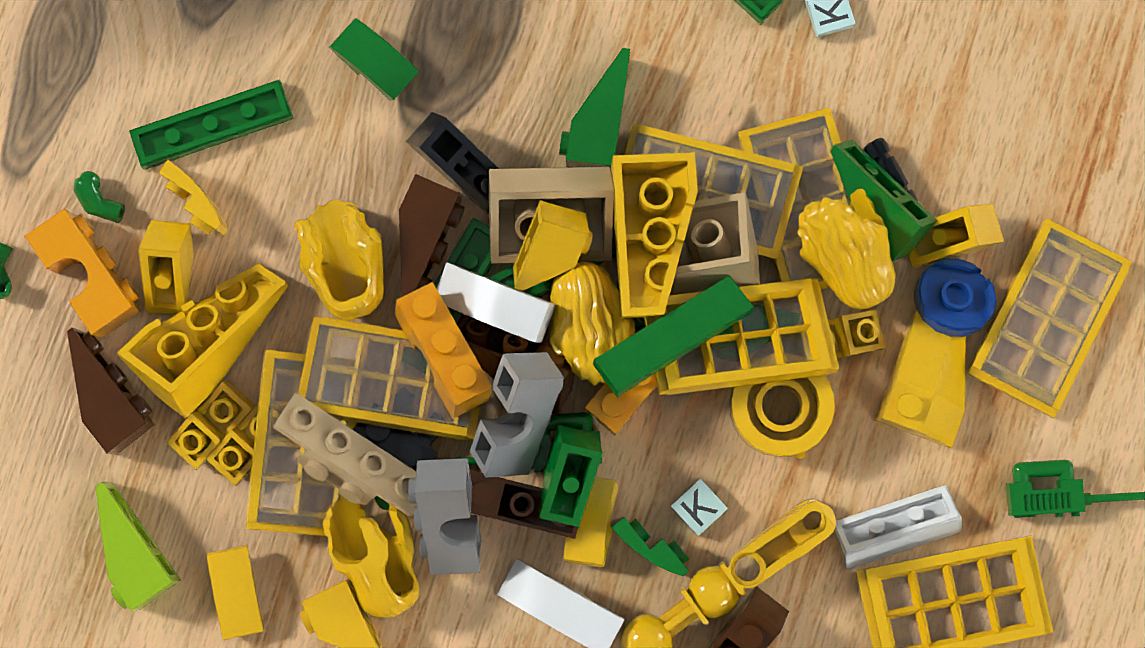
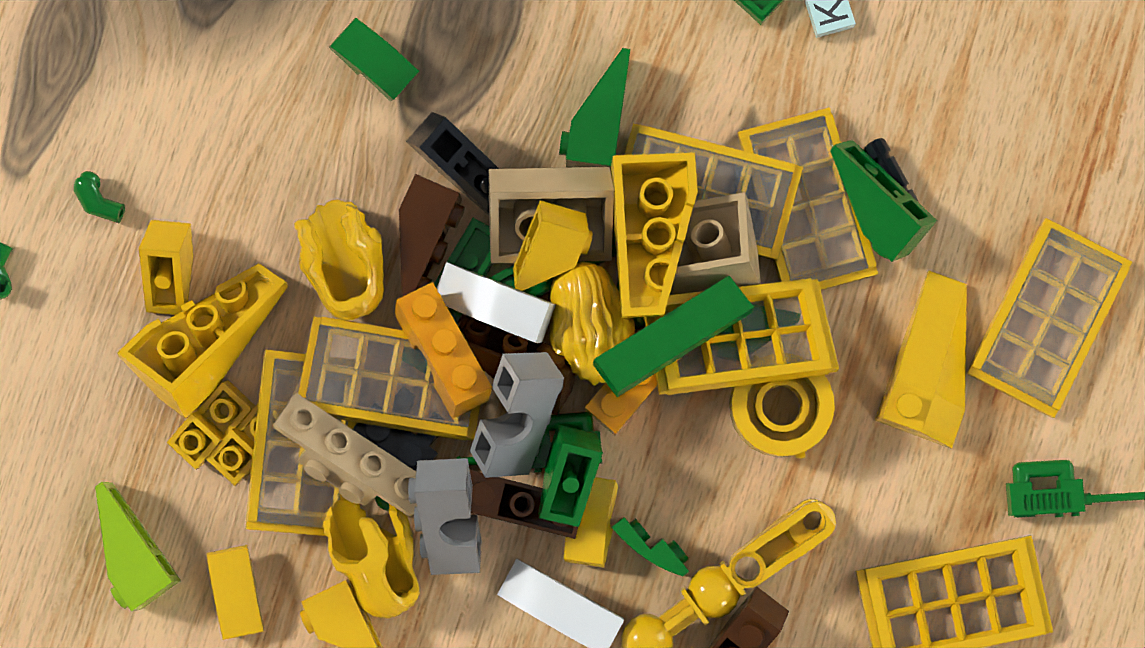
light orange arch [25,208,141,338] -> none
reddish brown slope [67,328,155,455] -> none
green tile [129,79,294,170] -> none
yellow slope [159,160,228,236] -> none
light aqua tile [671,479,728,536] -> none
yellow slope [793,309,885,360] -> none
yellow hair [797,189,896,309] -> none
white slope [834,485,962,569] -> none
yellow slope [909,203,1004,267] -> none
blue tile [914,258,996,337] -> none

